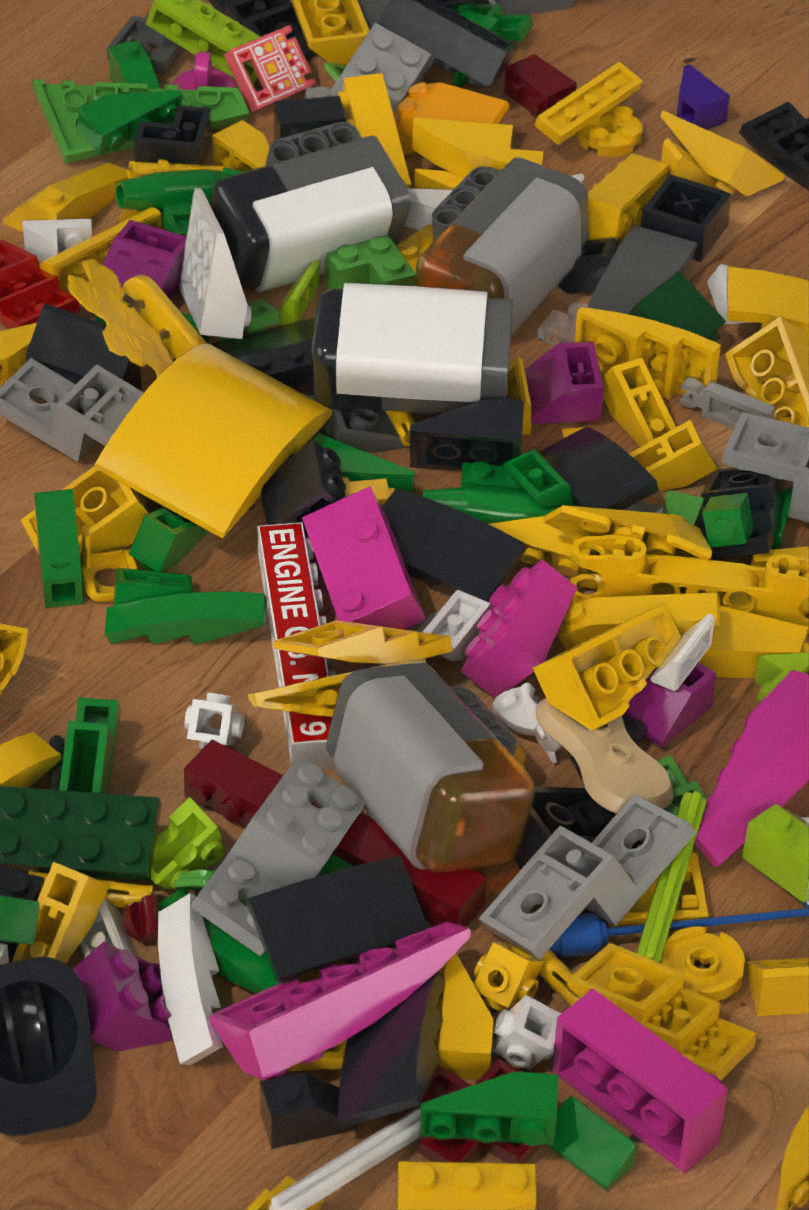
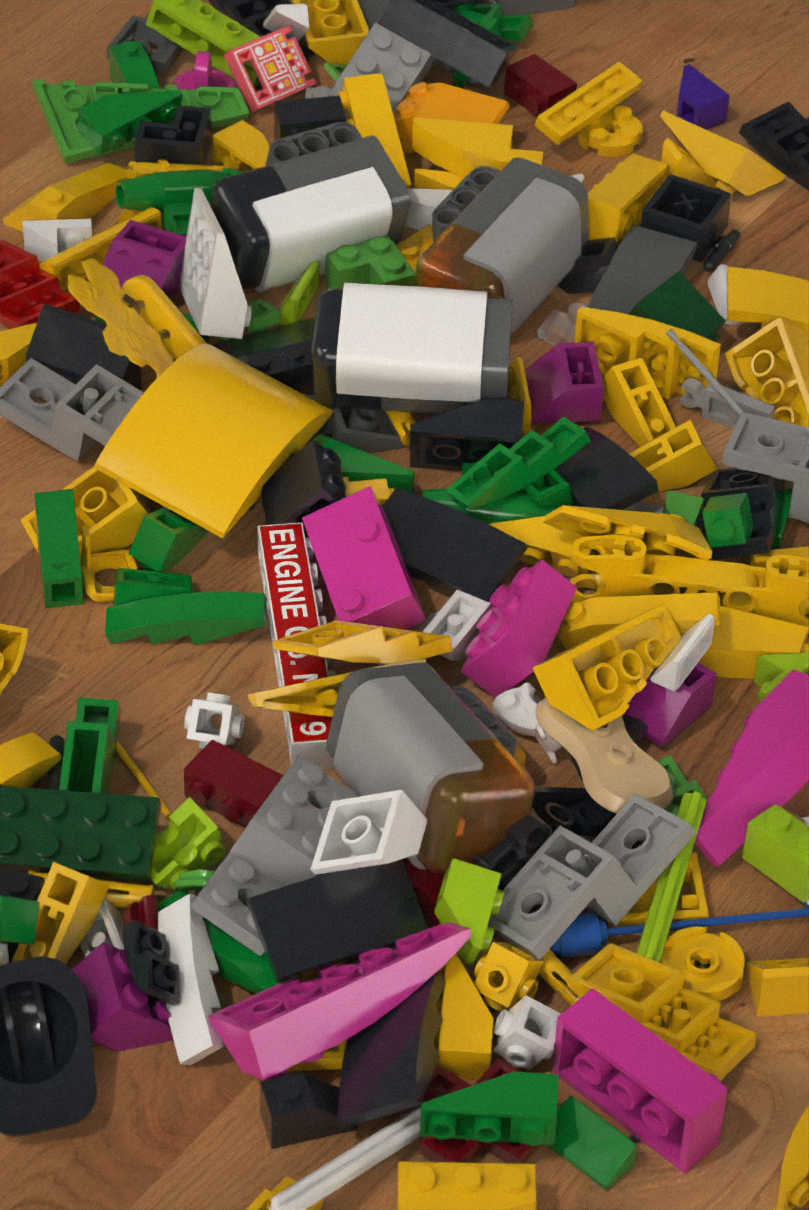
none -> yellow axle [116,740,172,819]
none -> black slope [122,920,179,1006]
none -> white slope [264,4,309,42]
none -> white slope [310,790,428,875]
none -> lime slope [434,858,504,965]
none -> green slope [445,416,591,511]
none -> black piece [473,813,552,891]
none -> light grey piece [666,329,771,447]
none -> black piece [703,230,740,272]

